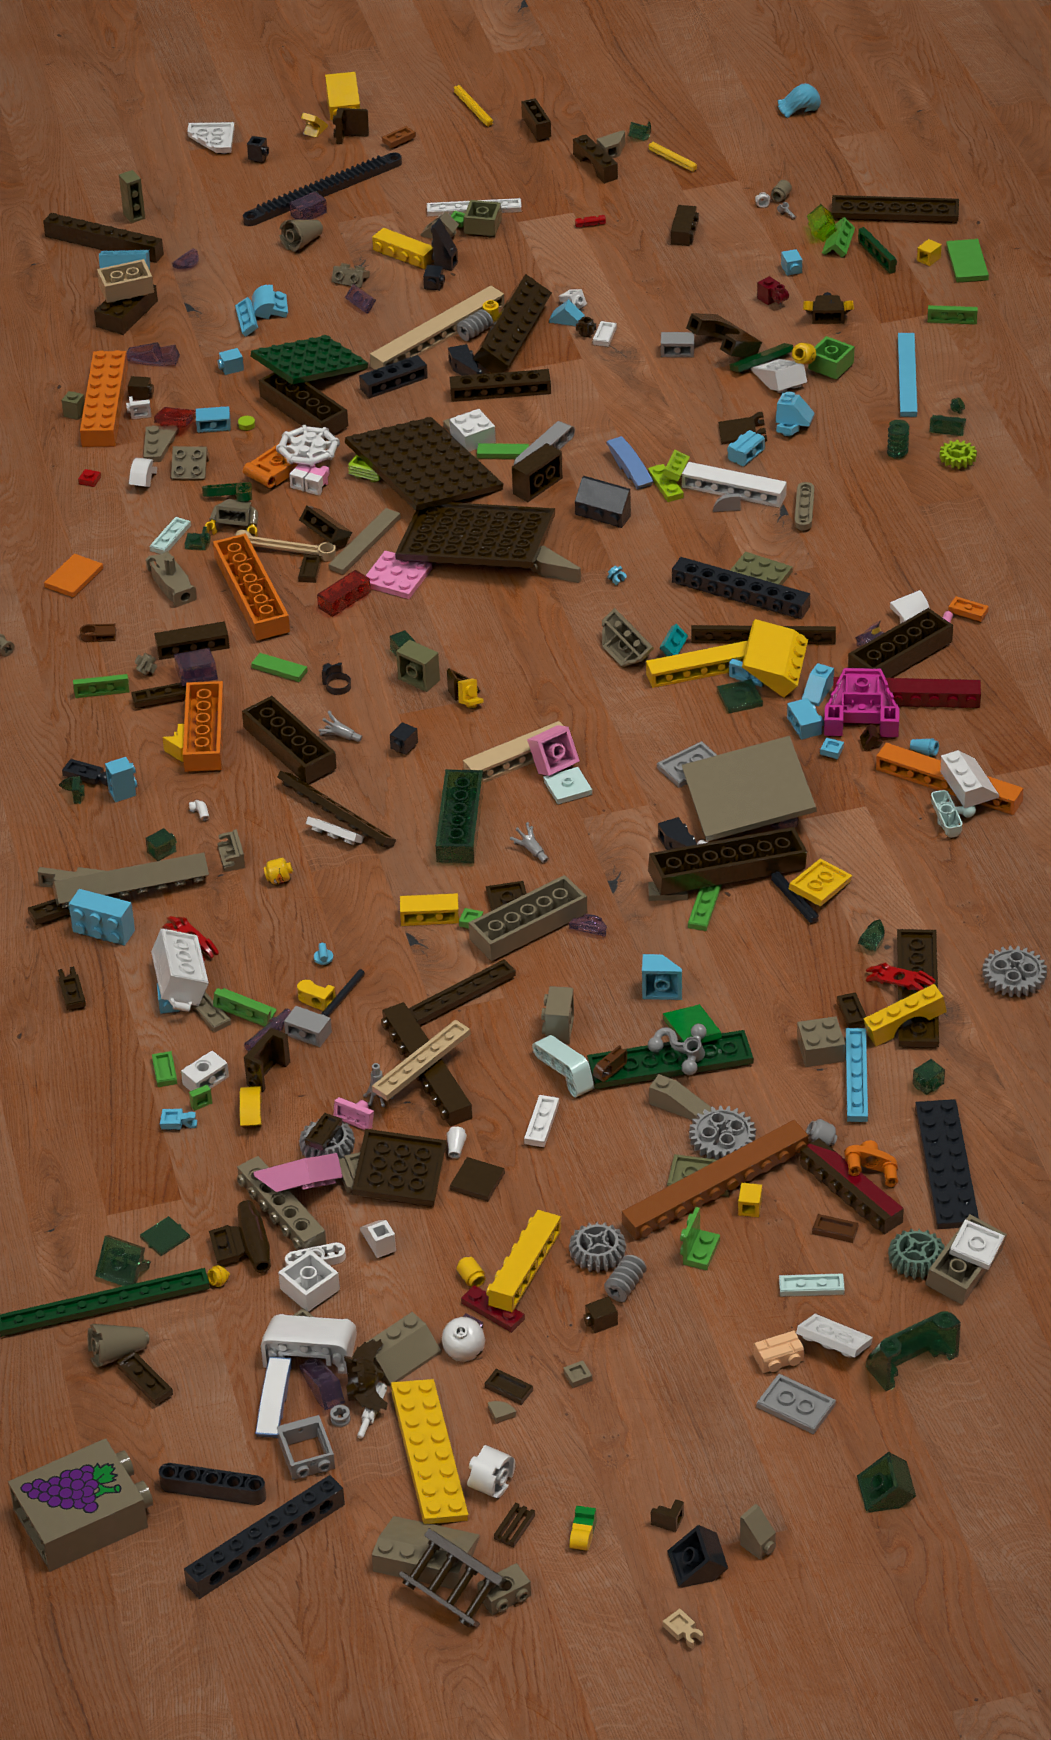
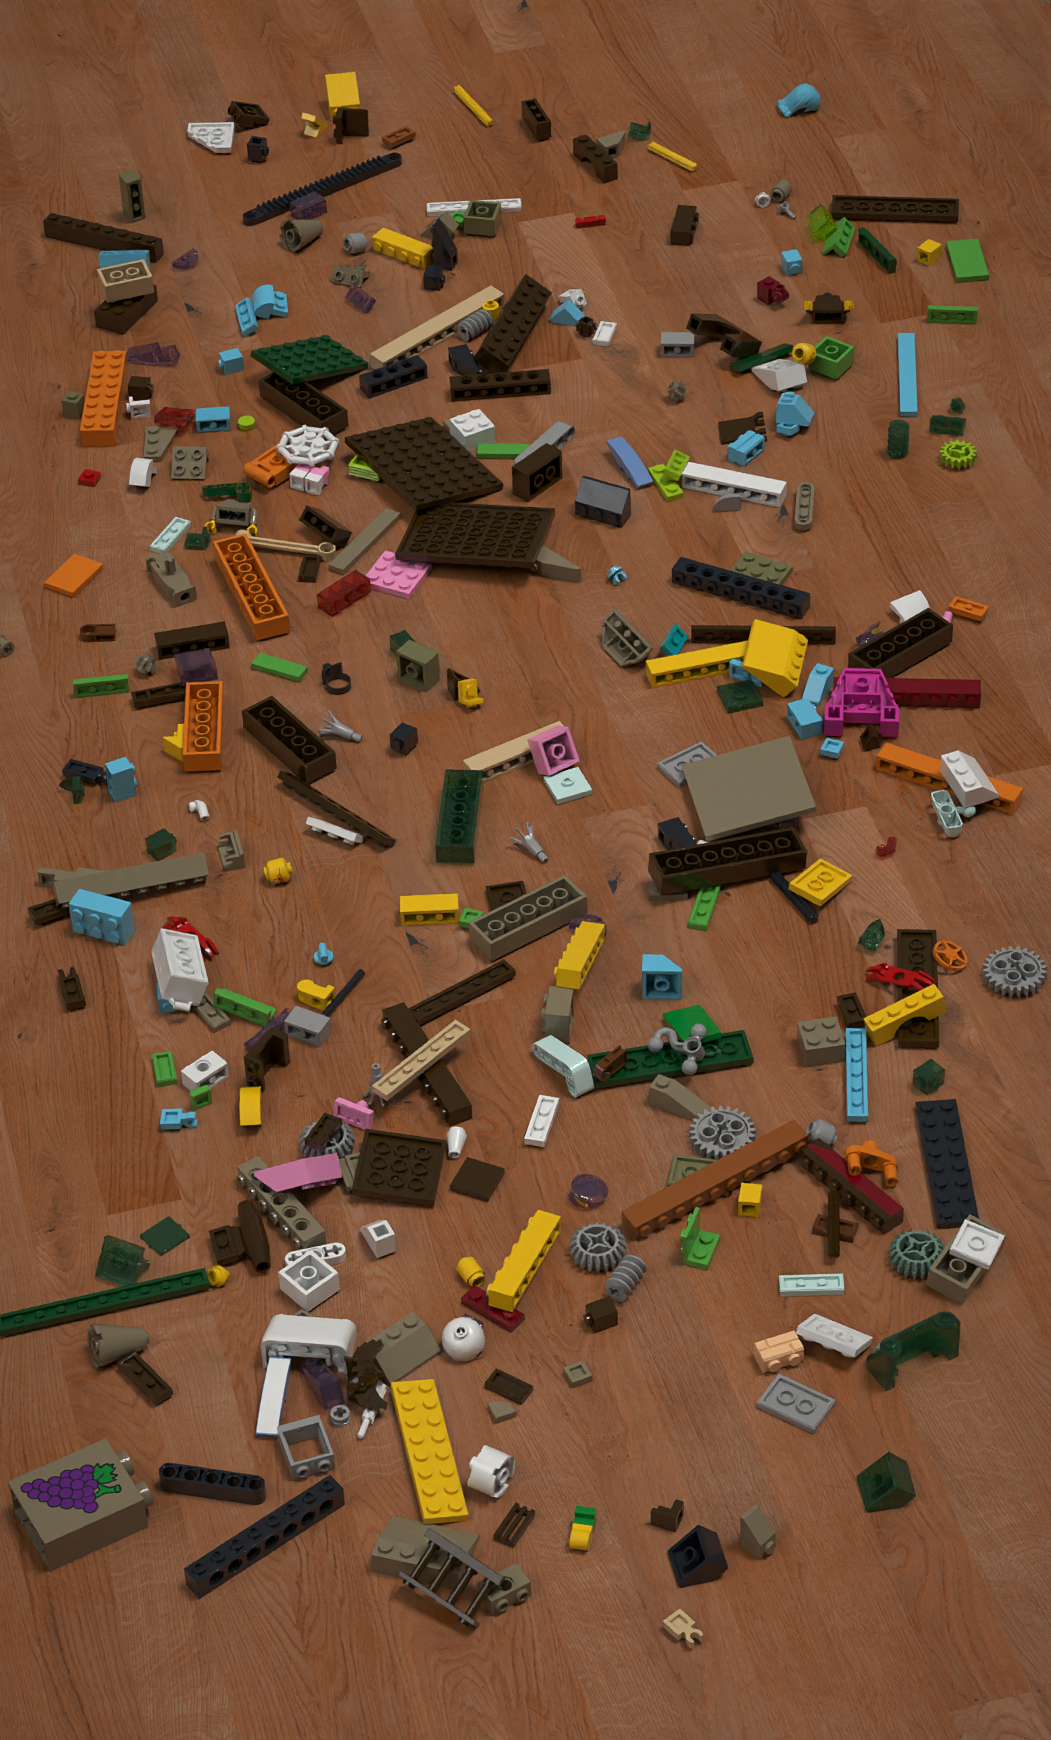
medium azure cone [910,738,939,757] -> none
none -> dark brown plate [227,101,270,128]
none -> light grey head [343,232,368,254]
none -> yellow brick [554,921,605,990]
none -> piece [569,1174,608,1208]
none -> dark tan gear [667,380,688,401]
none -> dark brown axle [828,1190,840,1258]
none -> clear red arm [876,837,897,858]
none -> orange wheel [932,940,968,971]

